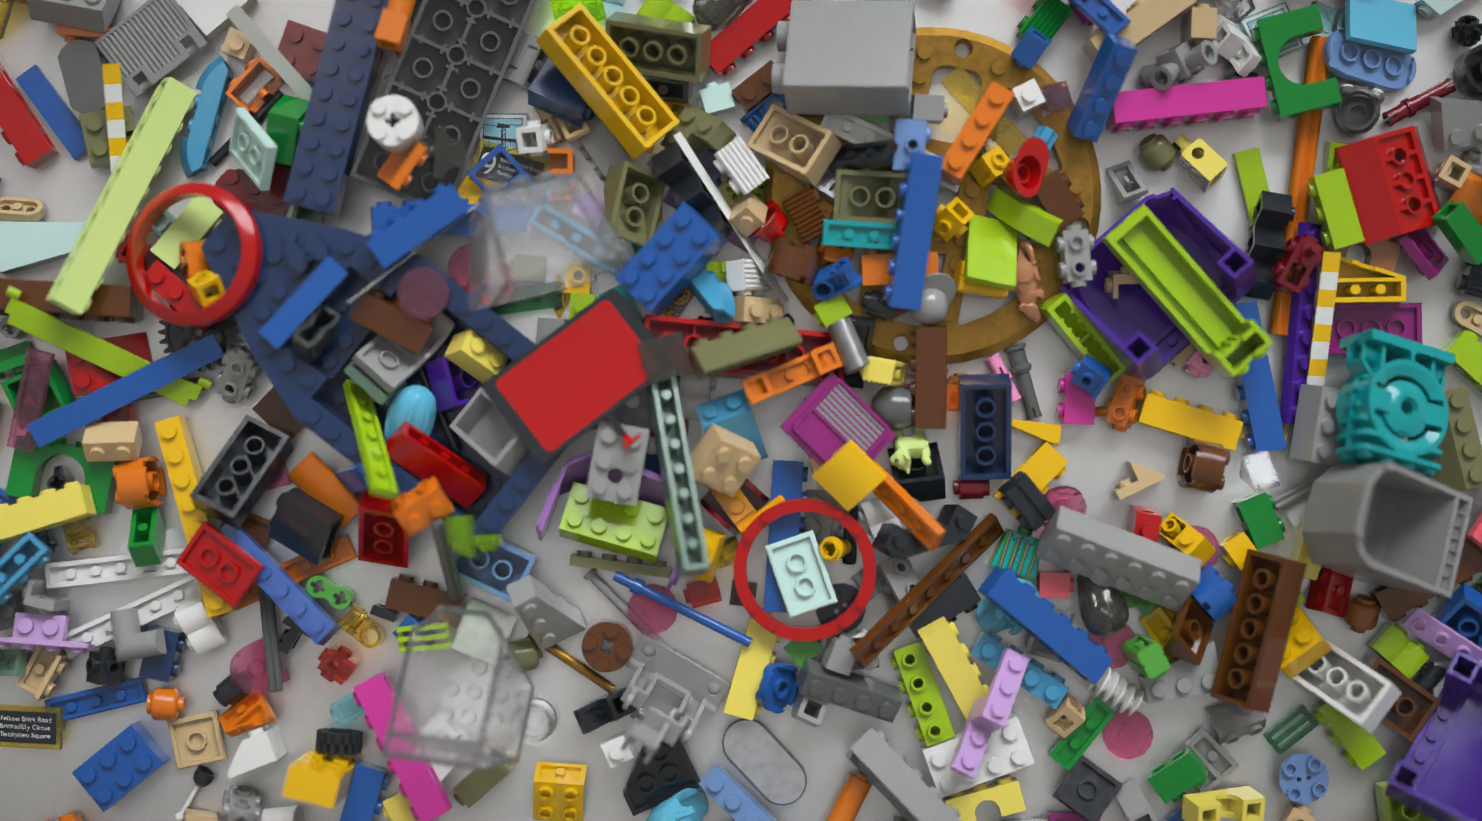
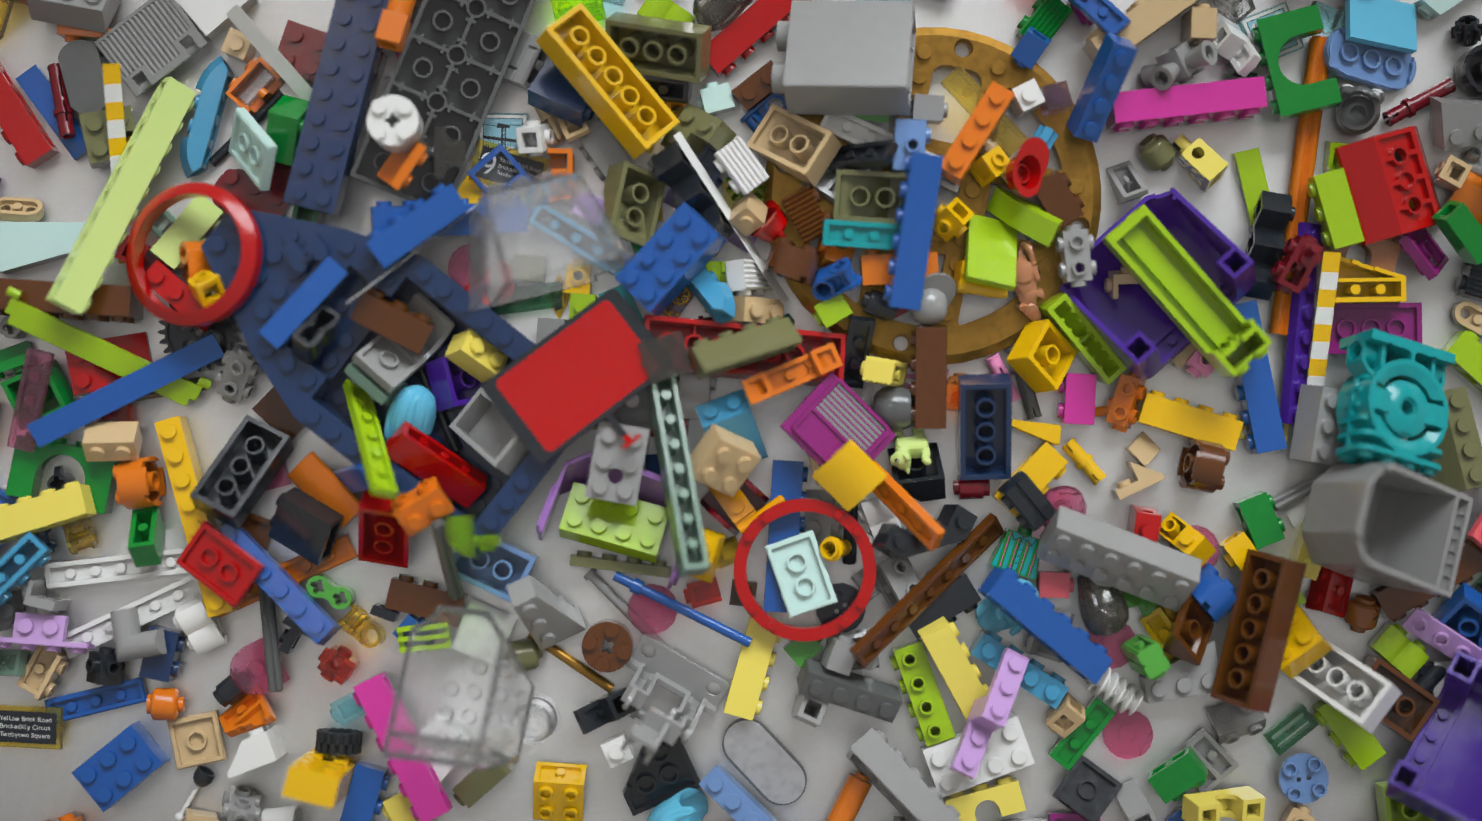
clear pink tile [397,268,450,319] -> none
blue plate [755,662,799,714] -> none
flat silver brick [827,317,870,375] -> none
blue brick [1069,354,1112,399] -> none
clear slope [1239,450,1280,492] -> none
none -> dark red pin [47,63,76,139]
none -> yellow brick [1006,319,1077,393]
none -> yellow pin [1062,437,1107,486]
none -> tan slope [1125,431,1161,467]

